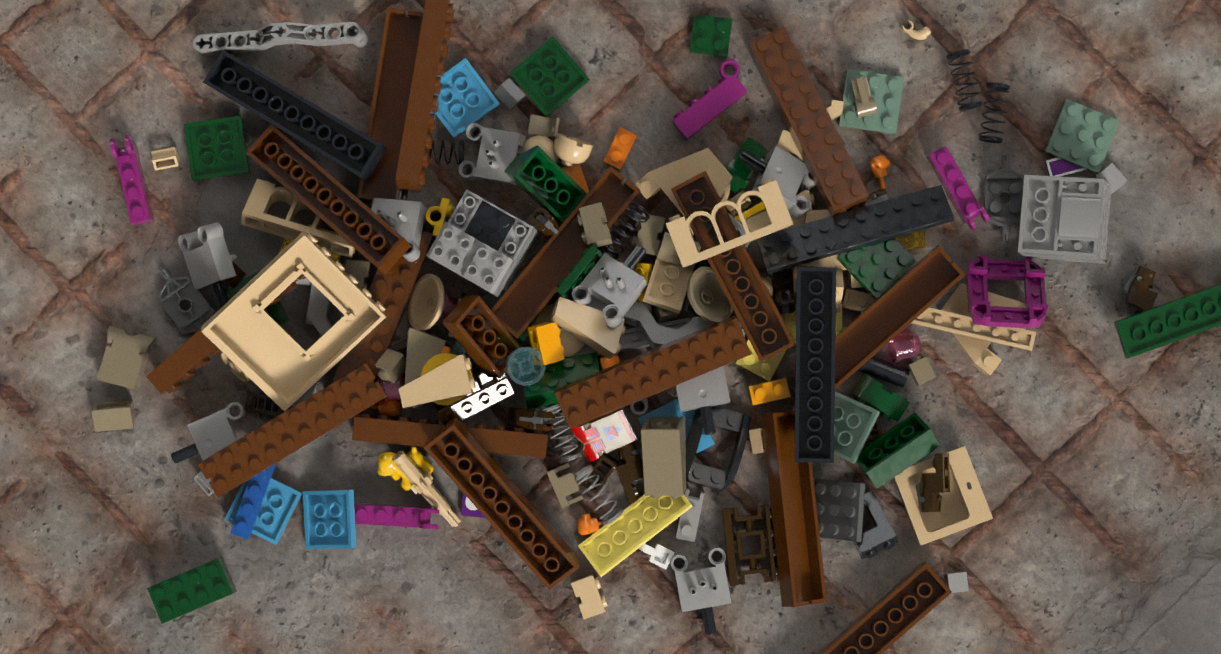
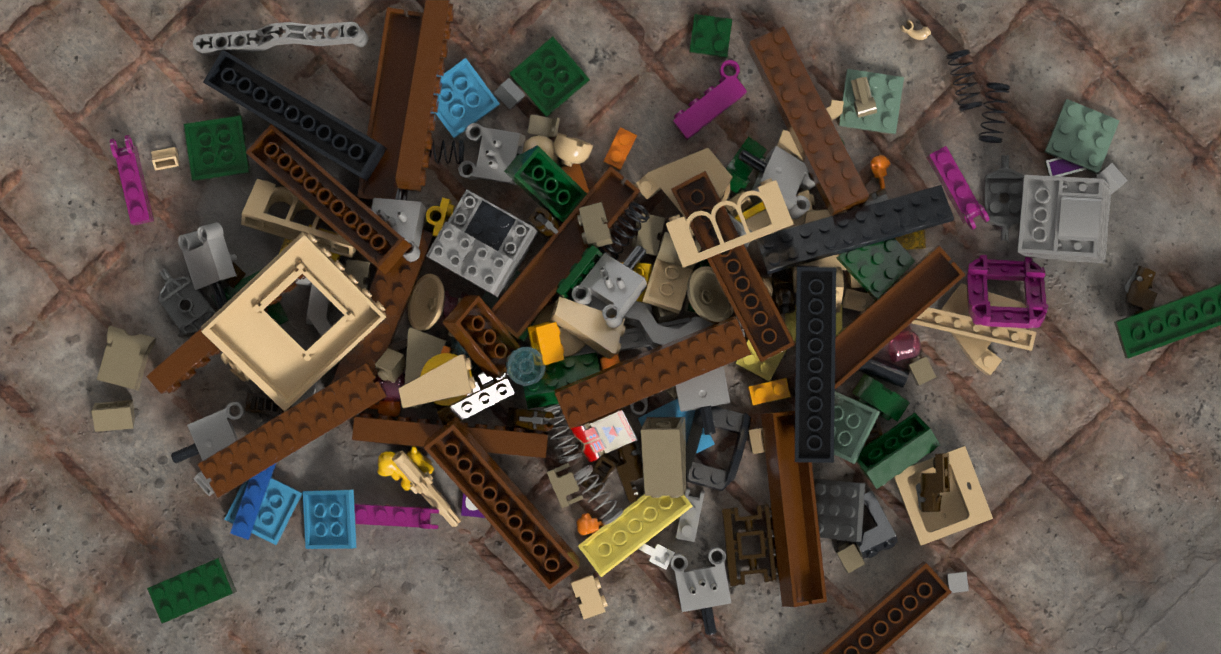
none -> dark tan brick [835,542,865,573]

